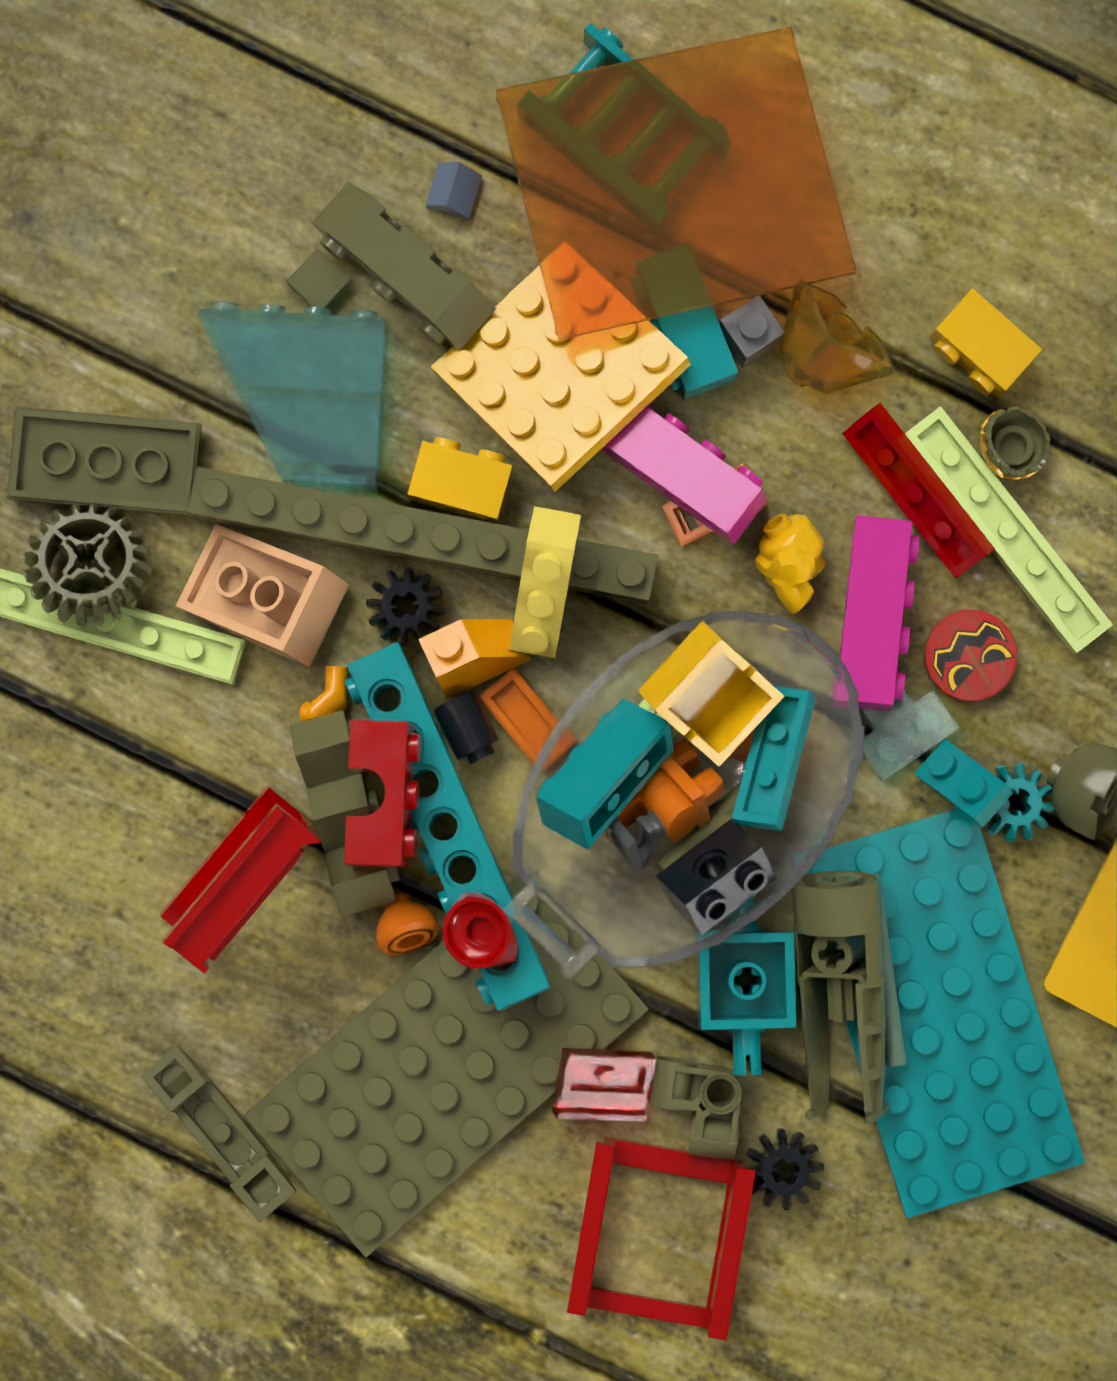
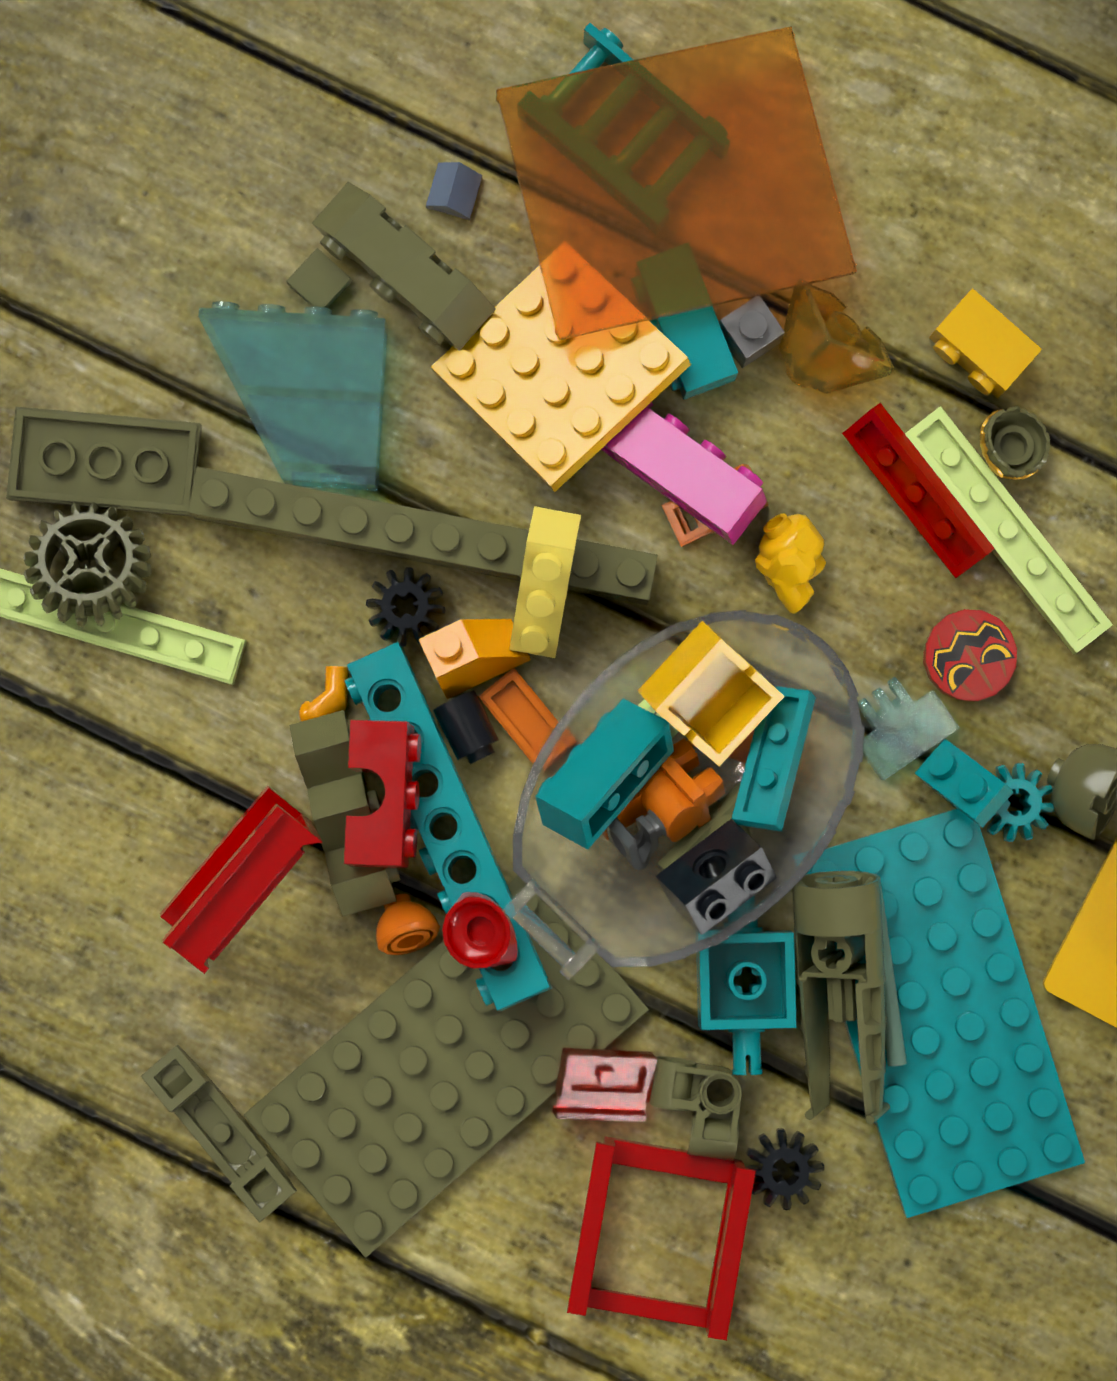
light nougat slope [176,524,350,668] -> none
yellow brick [407,437,513,524] -> none
dark pink brick [834,515,919,712] -> none

